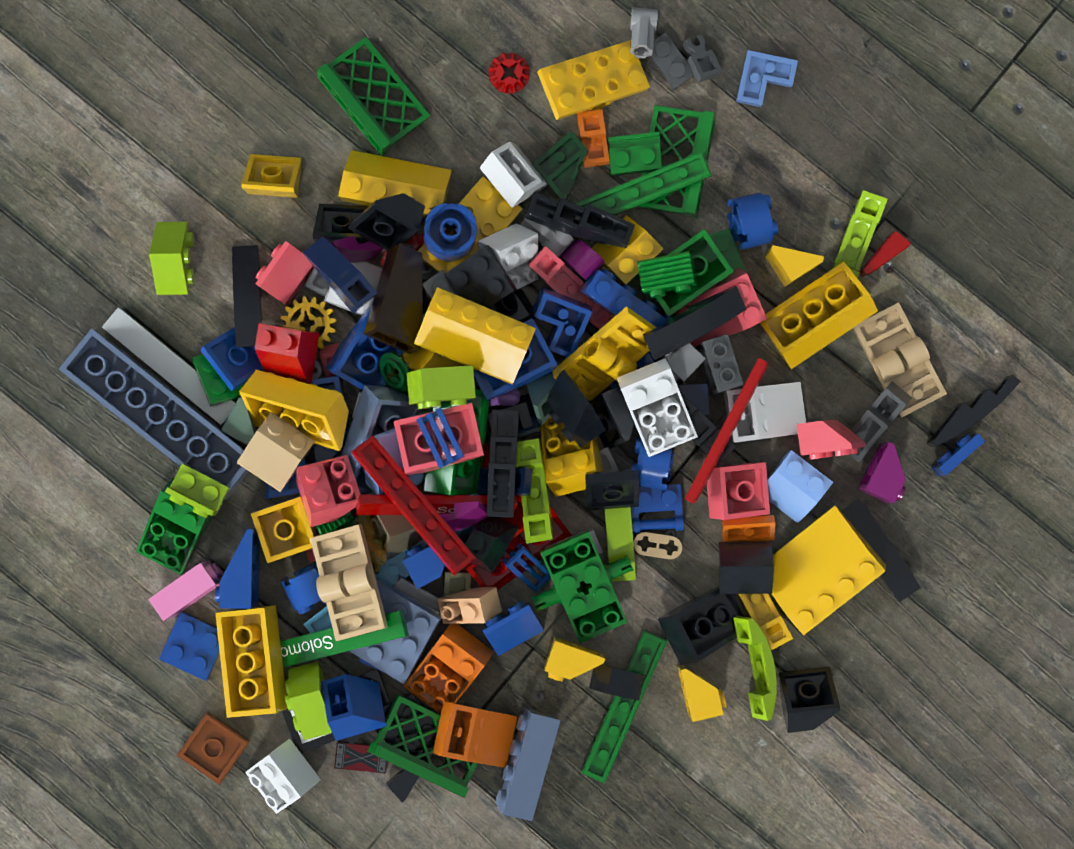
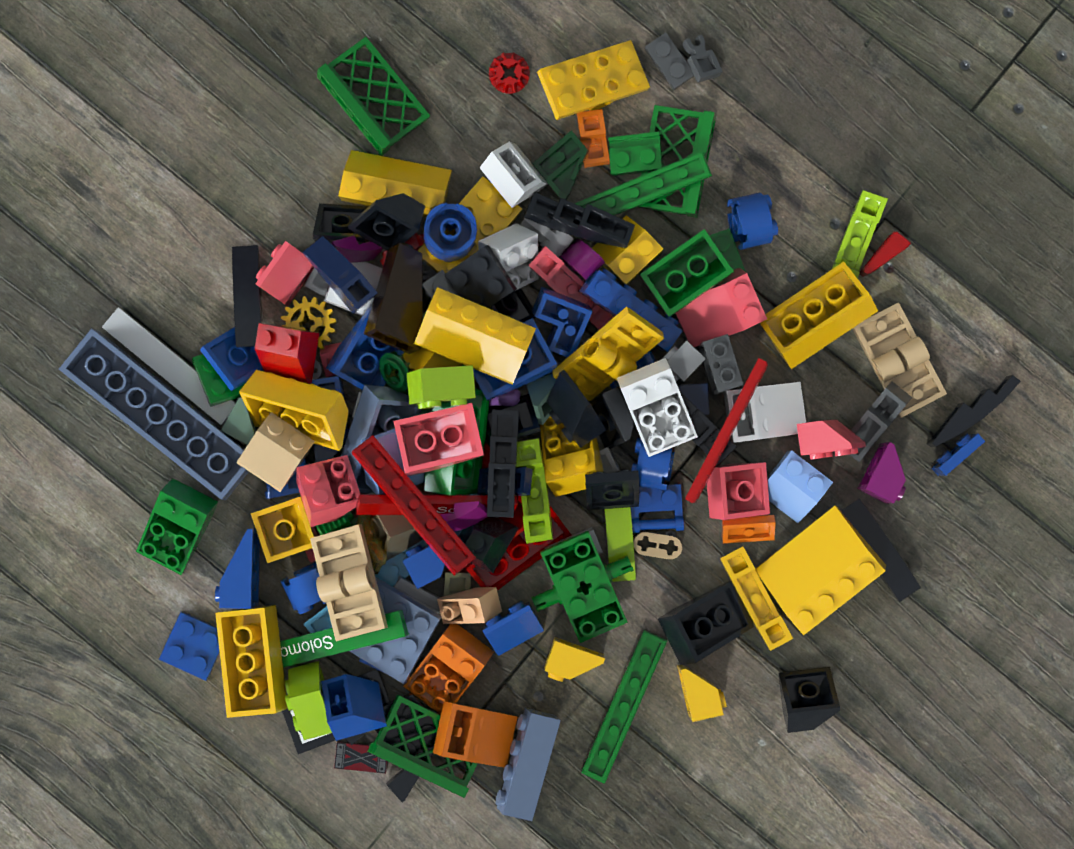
bright pink window [148,561,223,621] -> none
lime brick [149,222,194,295] -> none
lime bracket [165,464,230,518] -> none
dark orange plate [177,712,250,785] -> none
yellow slope [242,154,302,198] -> none
white slope [245,738,321,814] -> none
blue tile [416,408,464,469] -> none
blue tile [502,543,551,593] -> none
black slope [589,664,645,701] -> none
light grey piece [630,7,658,59] -> none
green brick [637,251,697,298] -> none
black slope [643,285,746,360] -> none
black slope [718,541,774,594] -> none
lime slope [733,616,777,721] -> none
medium blue plate [736,50,798,107] -> none
yellow slope [765,245,824,287] -> none

